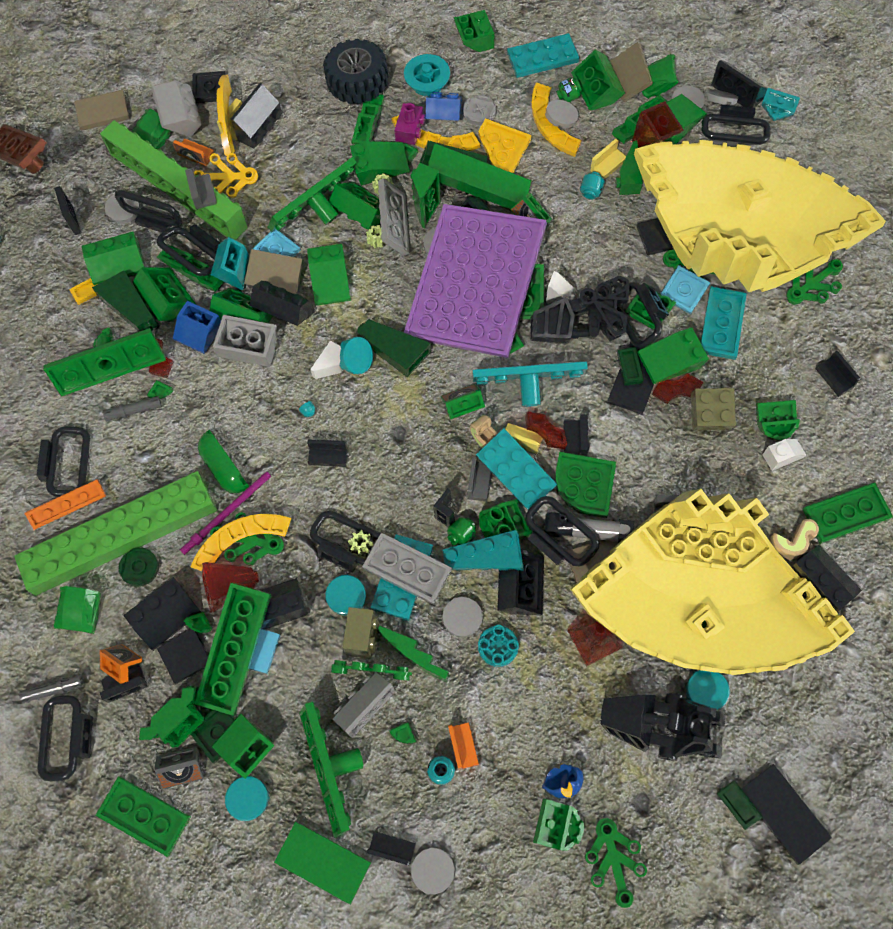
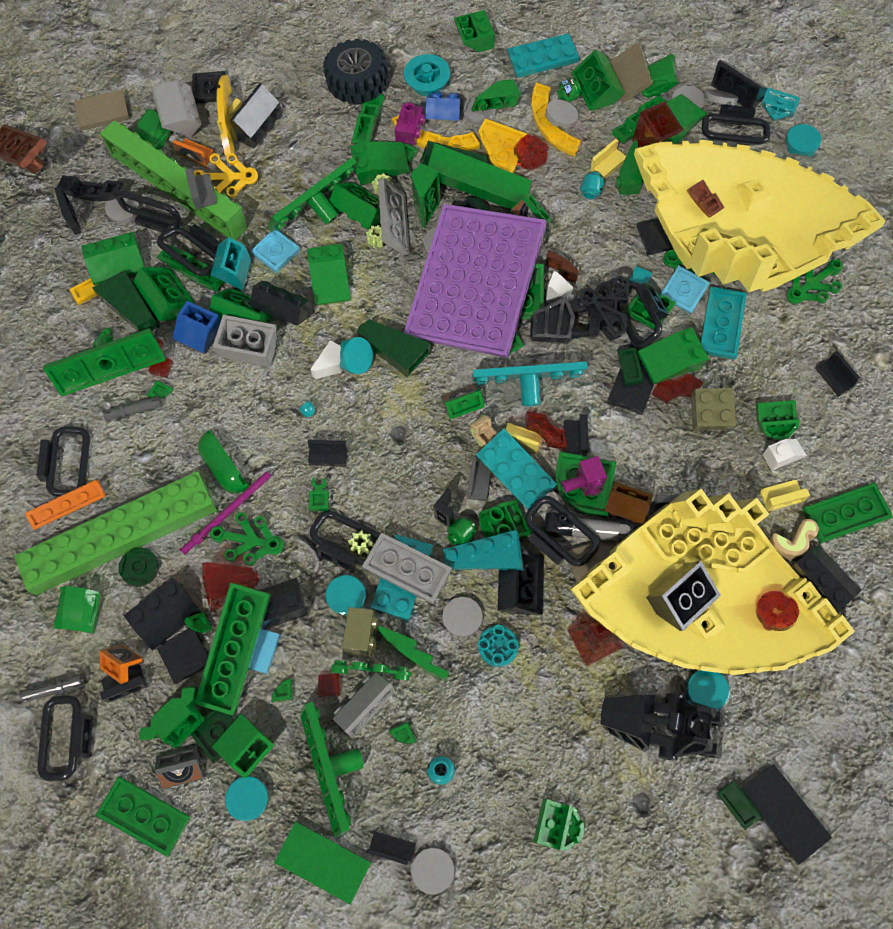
yellow tile [191,514,292,573] -> none
dark tan tile [244,249,304,294] -> none
orange panel [448,722,479,770] -> none
blue hair [542,763,584,798] -> none
green plant [585,818,647,908] -> none
none -> black slope [57,175,123,201]
none -> green tile [271,679,293,703]
none -> green plate [309,478,329,512]
none -> clear red tile [318,674,340,697]
none -> green slope [471,79,521,112]
none -> clear red plate [514,134,548,171]
none -> copper slope [545,251,579,283]
none -> magenta brick [562,456,607,496]
none -> reddish brown slope [605,480,653,524]
none -> teal tile [629,266,653,285]
none -> slope [646,561,721,631]
none -> copper slope [687,180,724,218]
none -> clear red plate [755,591,799,631]
none -> light yellow panel [760,480,810,512]
none -> teal tile [785,124,822,157]

